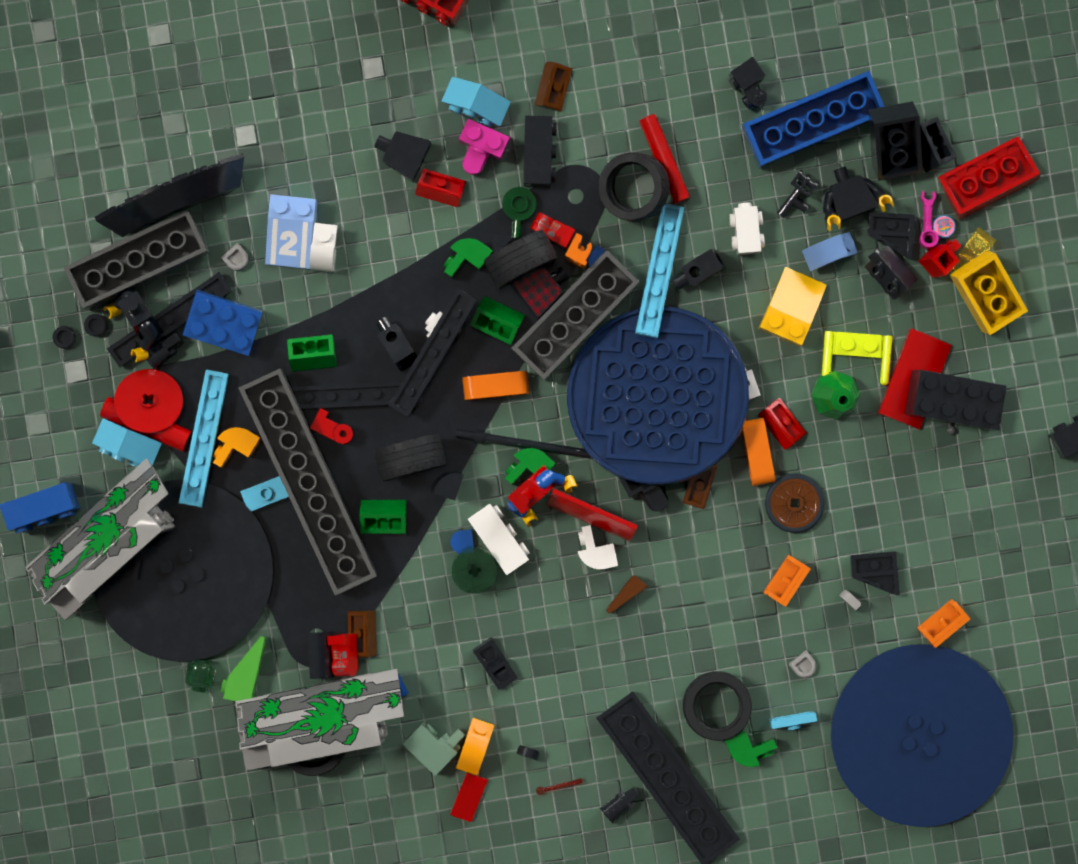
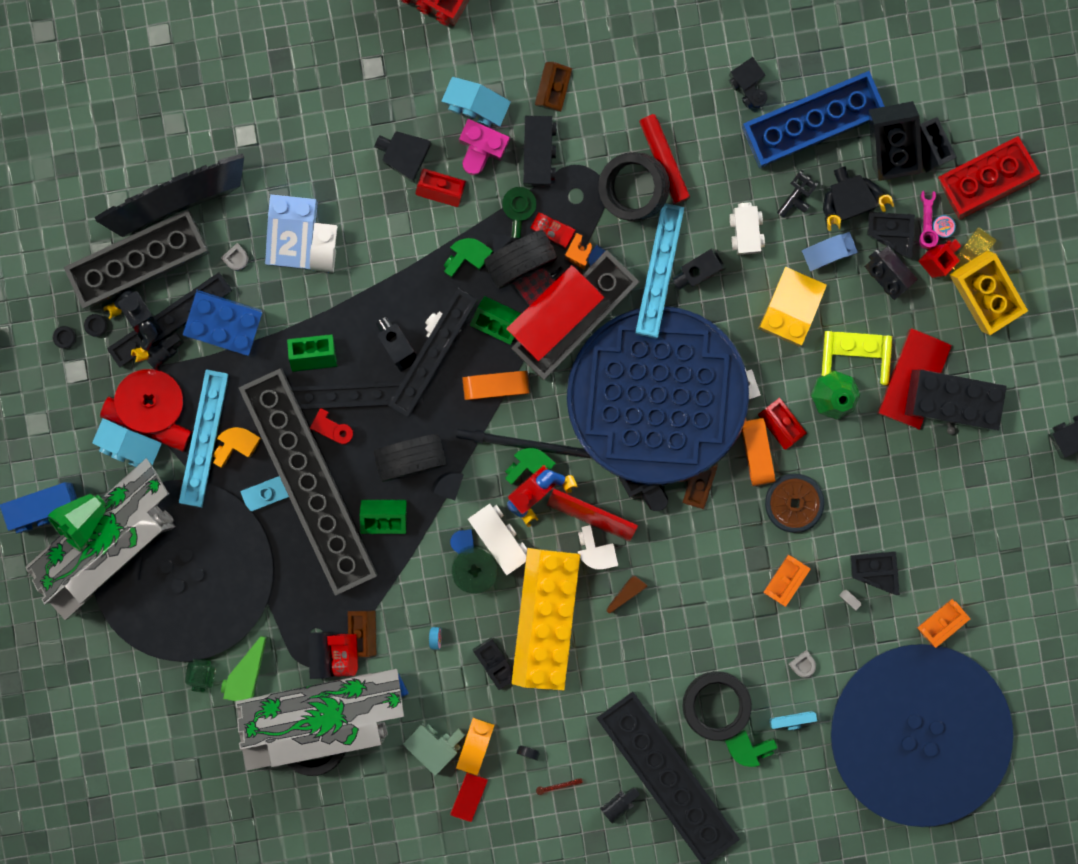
none -> green cone [48,494,106,552]
none -> dark azure tile [429,627,441,650]
none -> red slope [506,265,605,361]
none -> yellow brick [511,548,580,690]

